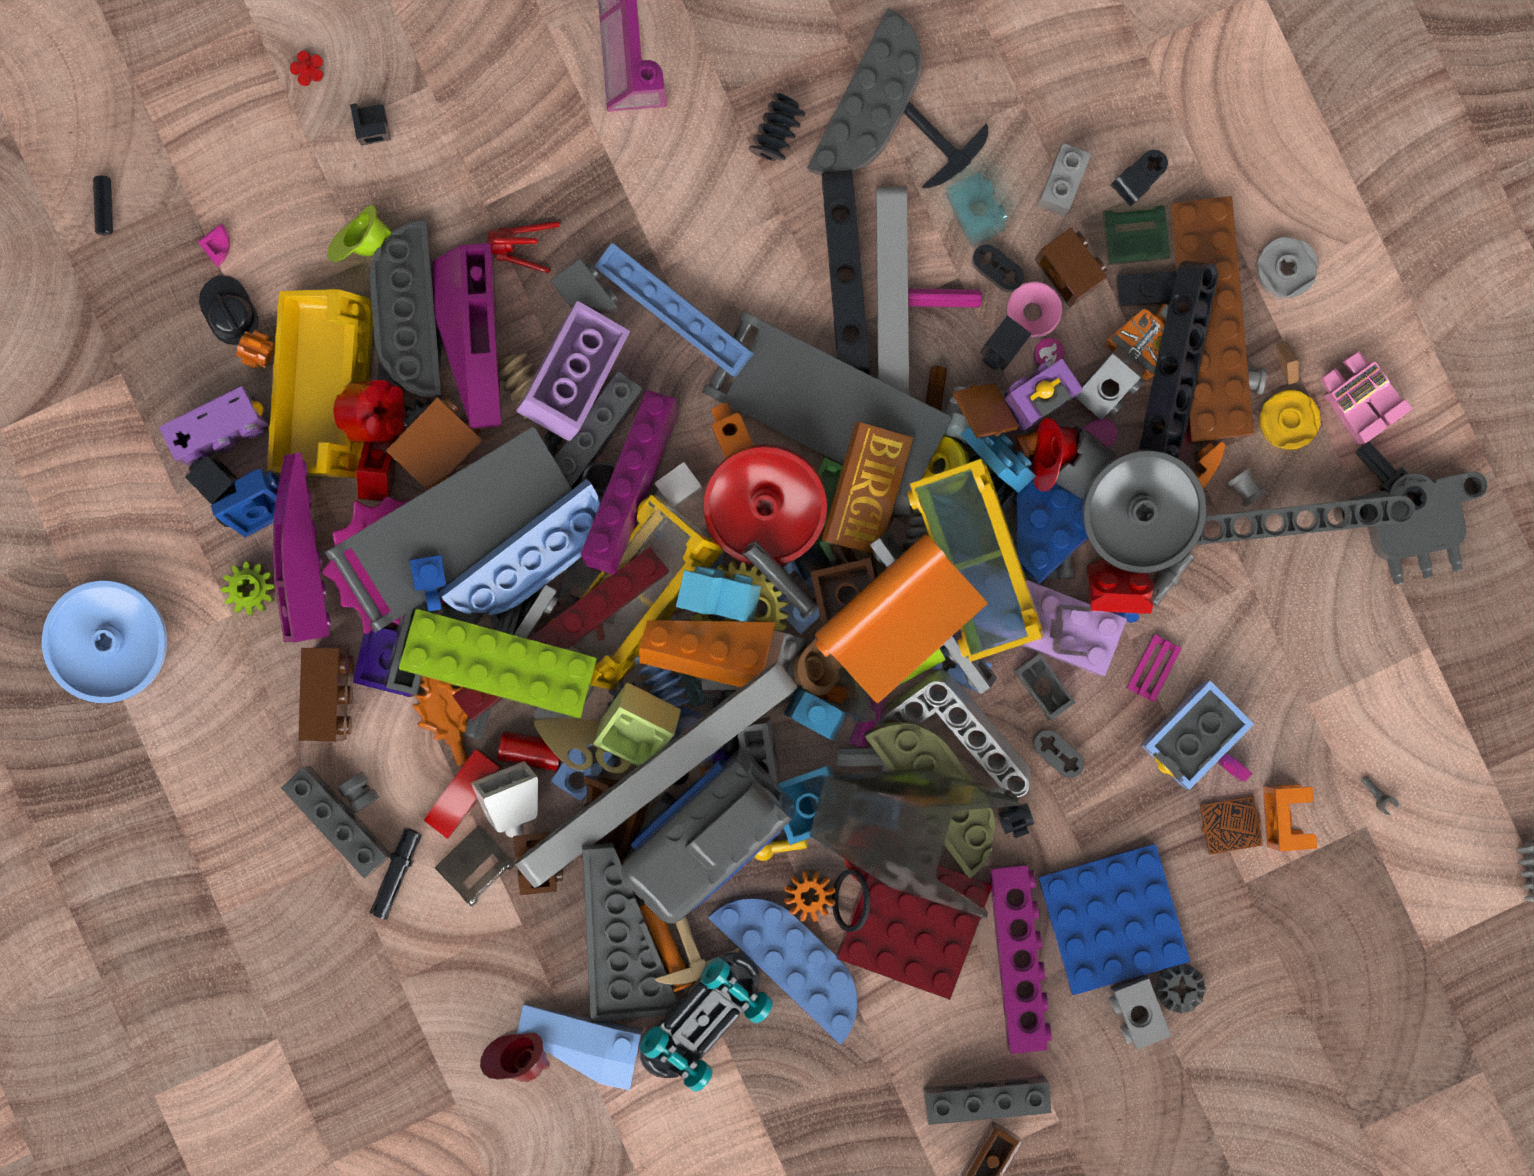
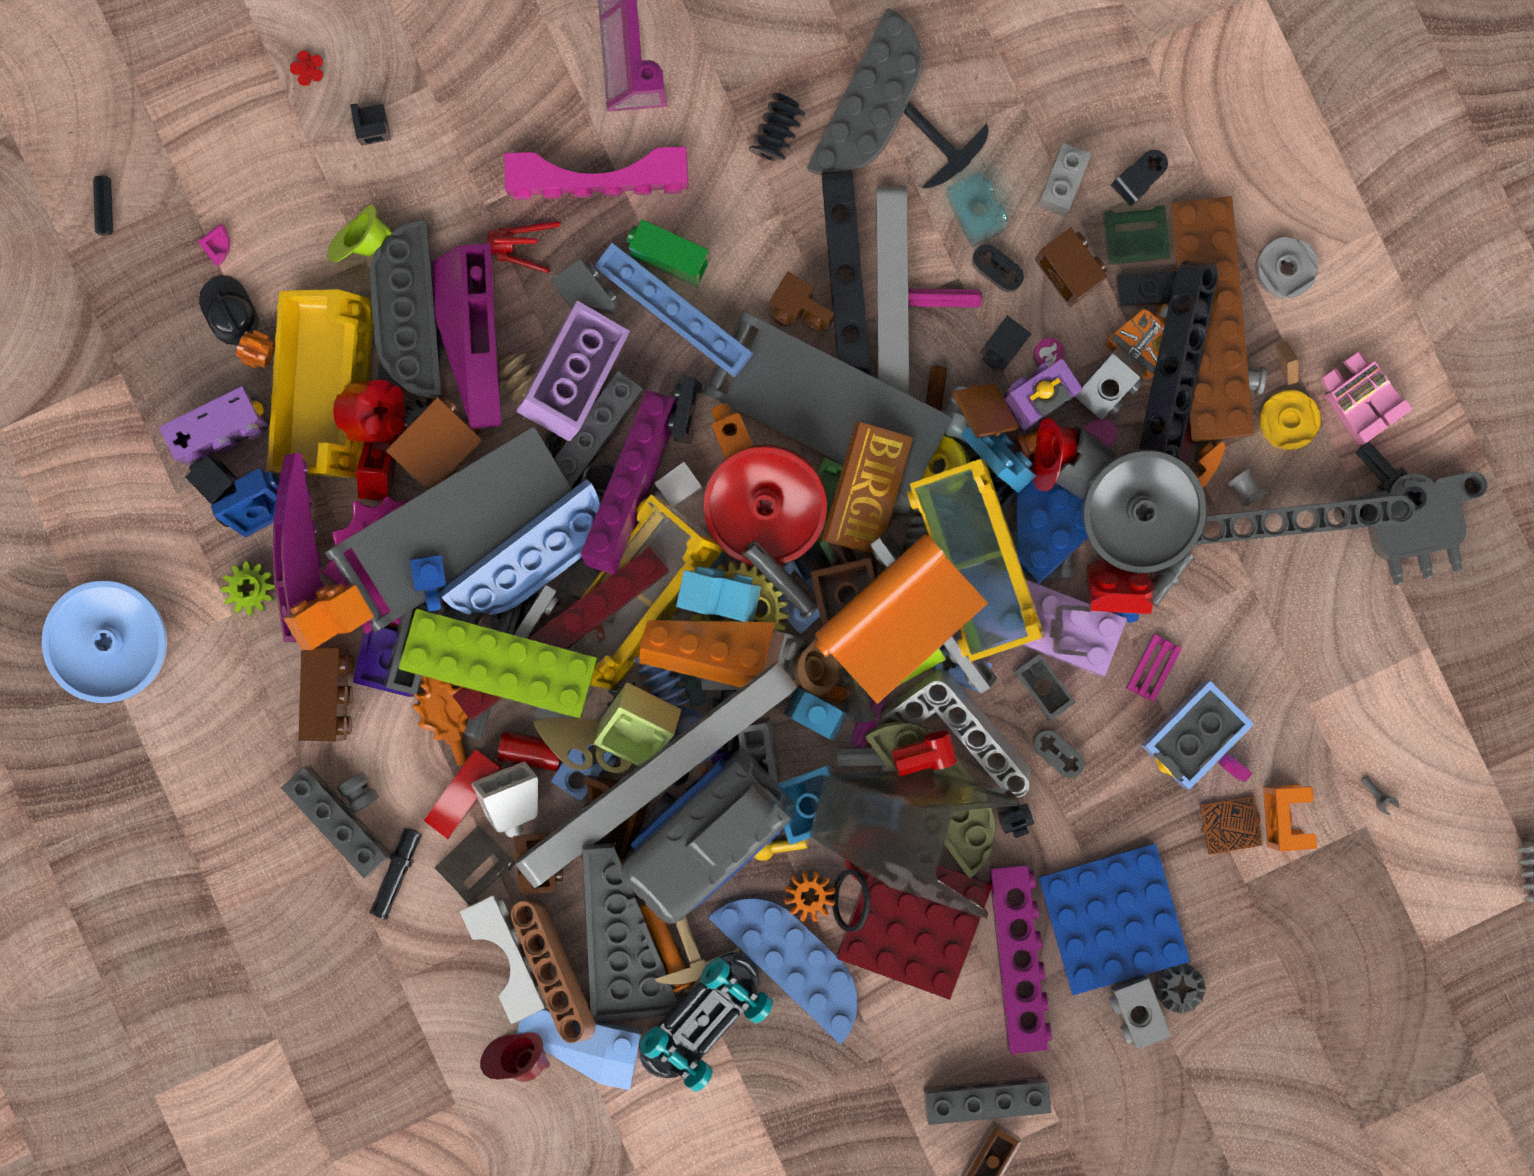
bright pink piece [1007,282,1062,338] -> none
none -> orange brick [283,583,374,650]
none -> white arch [460,896,547,1024]
none -> dark pink arch [504,147,688,200]
none -> nougat beam [511,900,596,1043]
none -> green brick [626,219,710,288]
none -> black plate [669,376,703,444]
none -> reddish brown brick [769,271,834,333]
none -> red piece [891,730,957,777]

